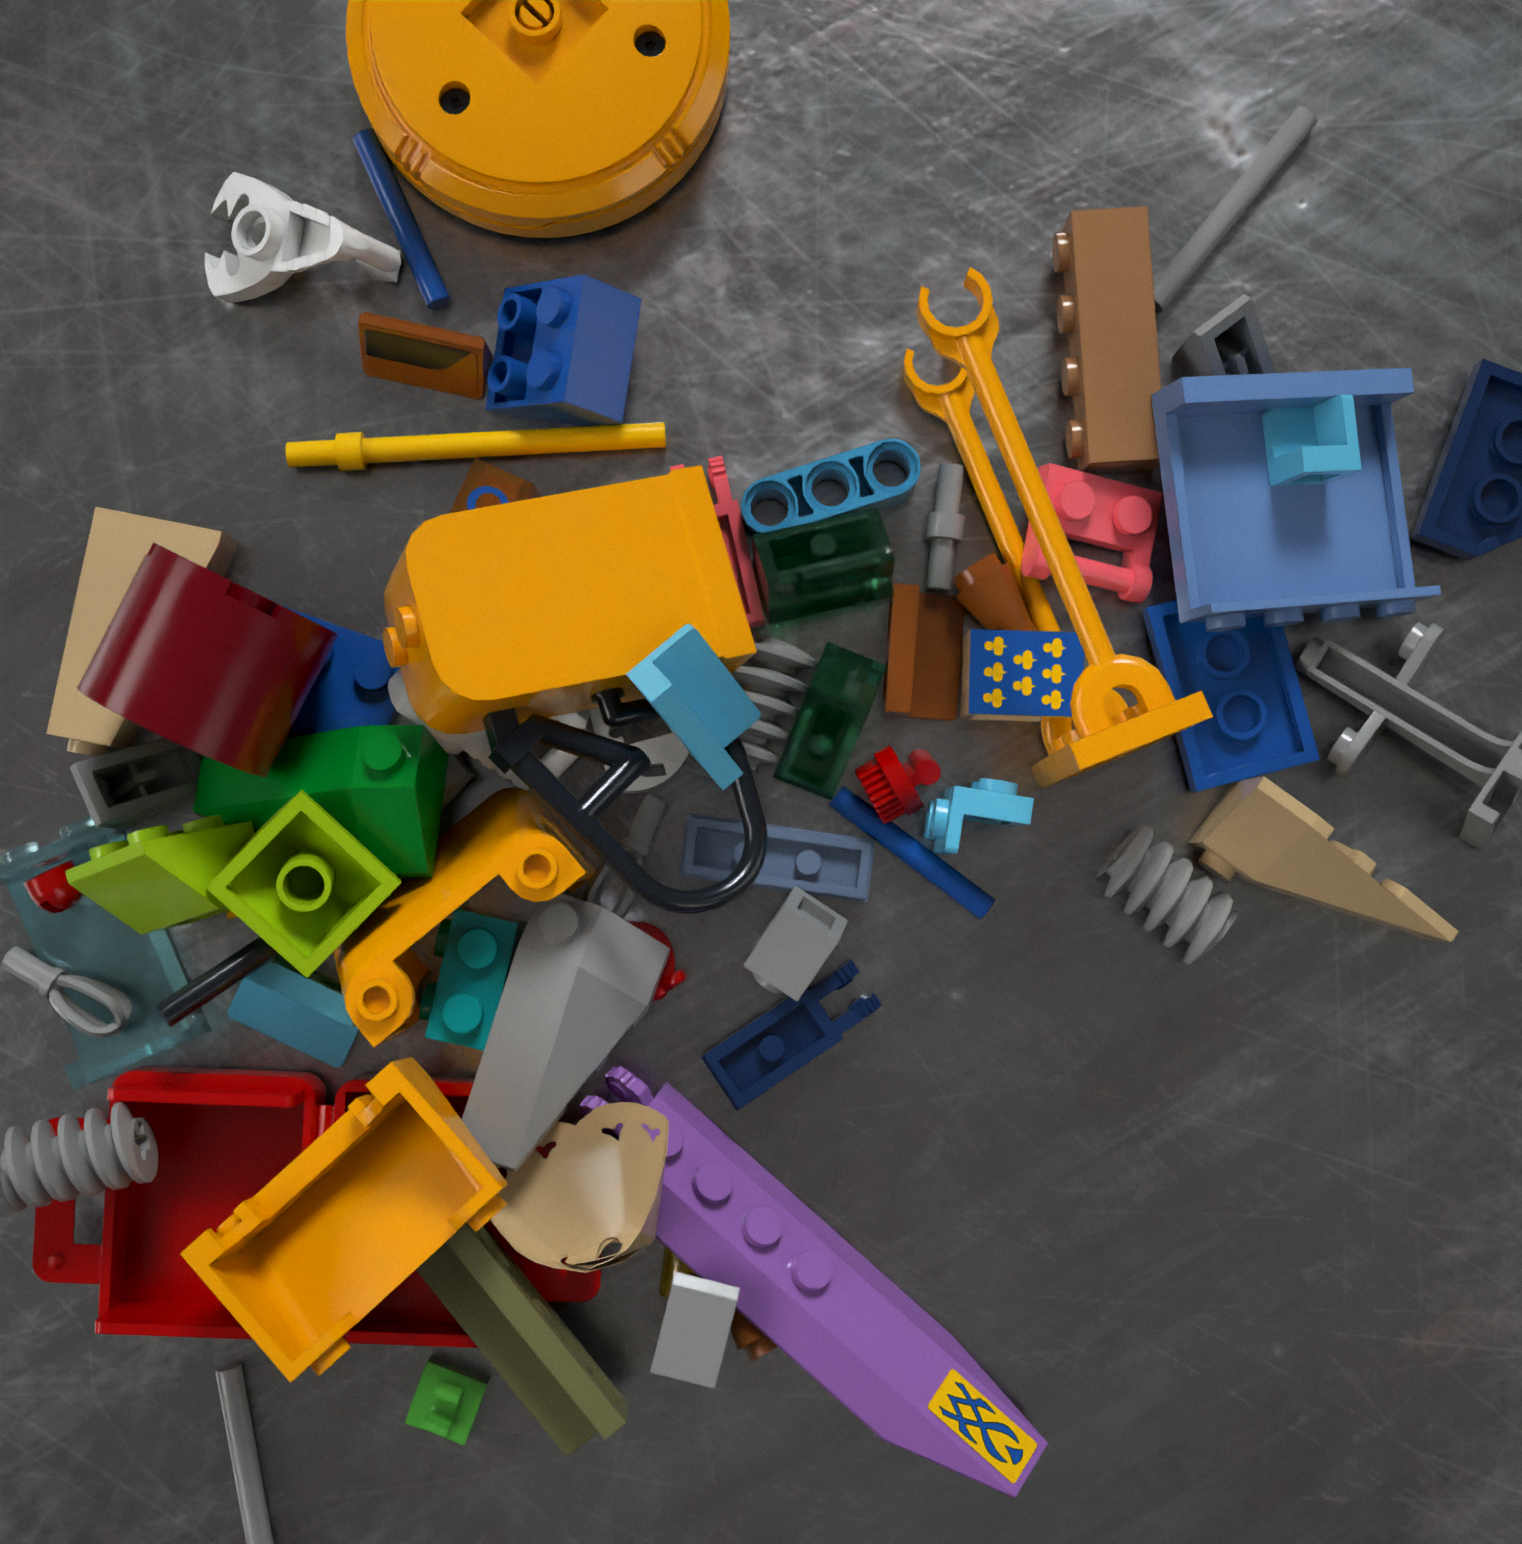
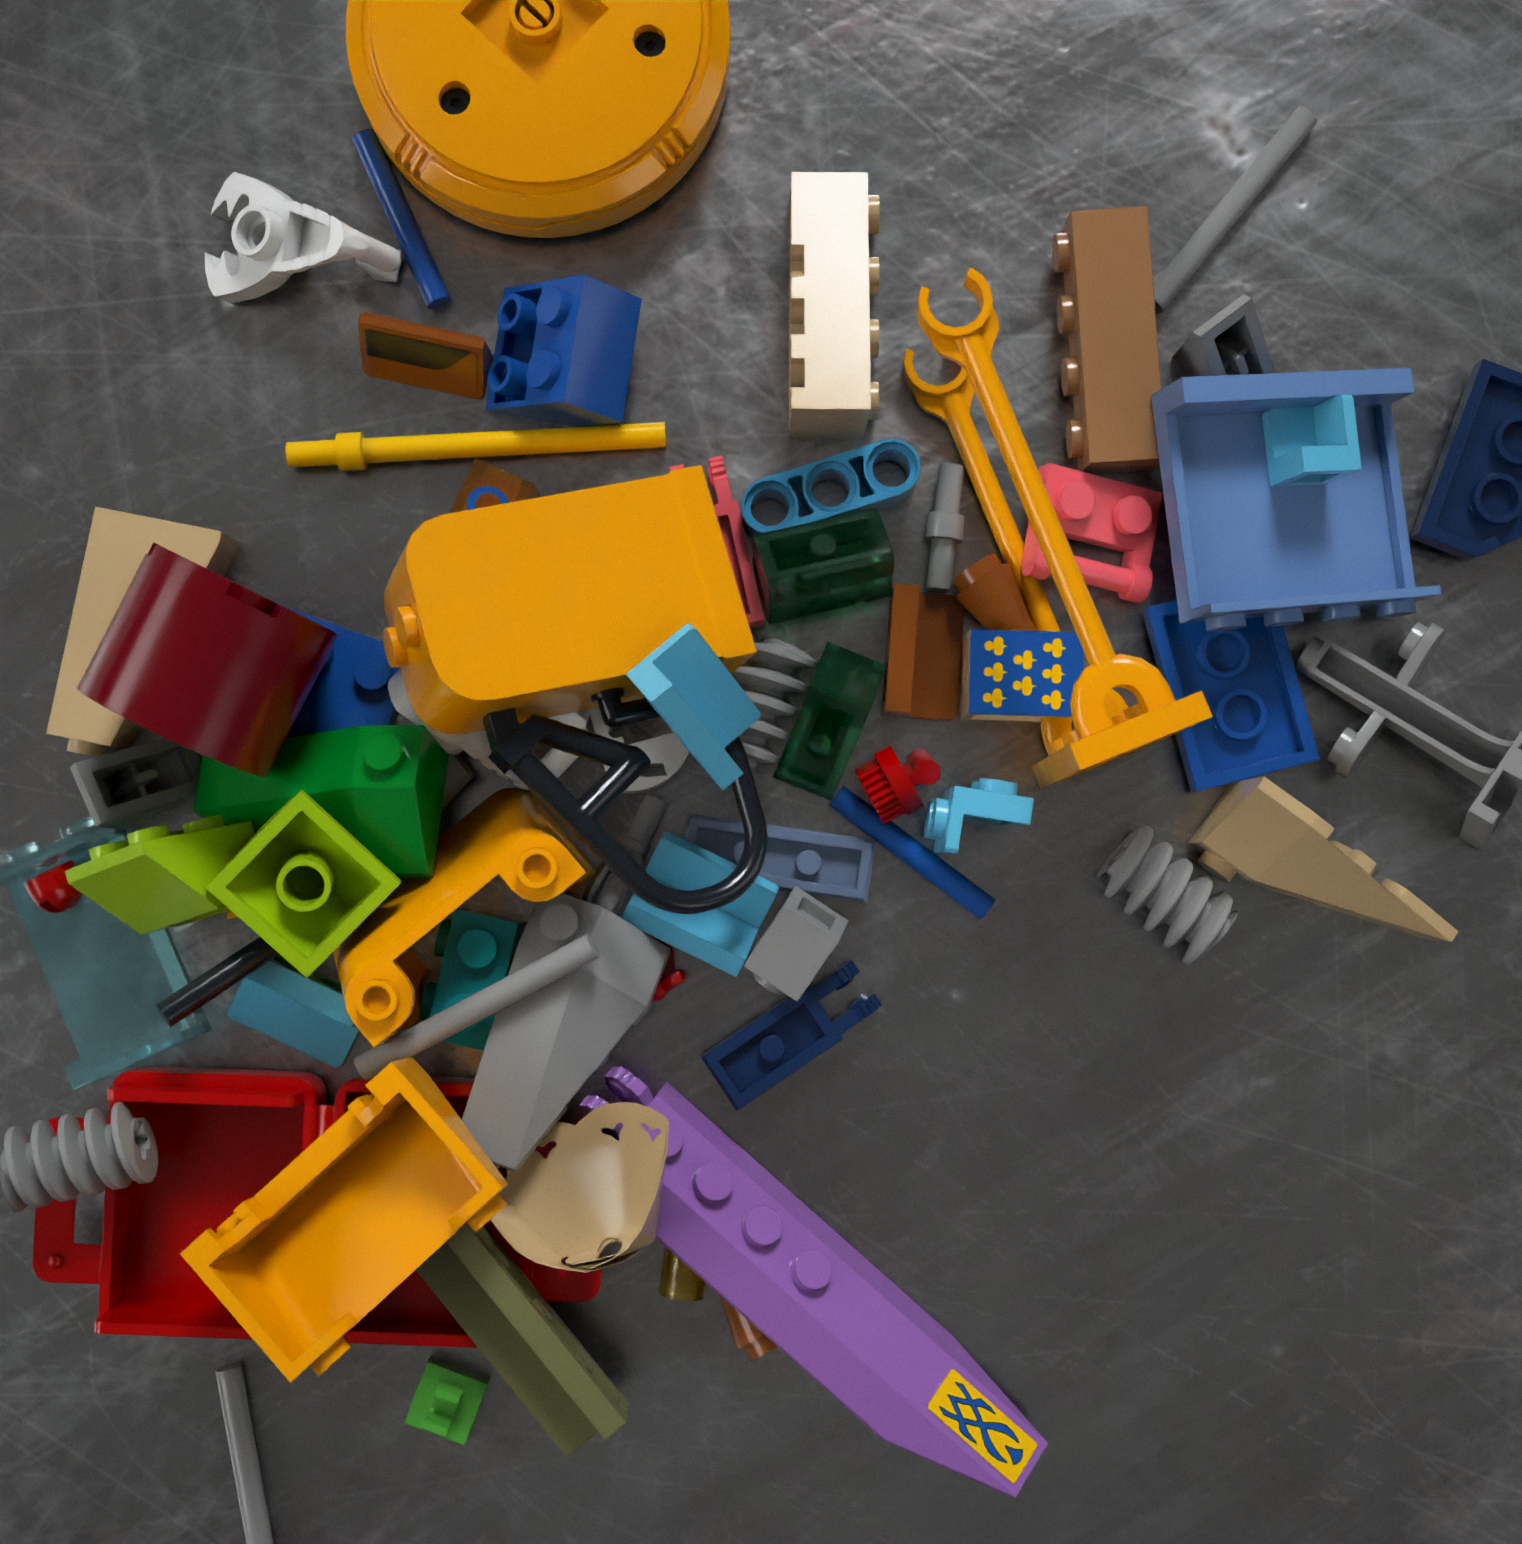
light grey piece [1,946,132,1038] -> none
light grey slope [650,1271,740,1389] -> none
none -> light grey bar [354,934,600,1081]
none -> medium azure panel [622,832,779,977]
none -> wedge [789,172,880,439]

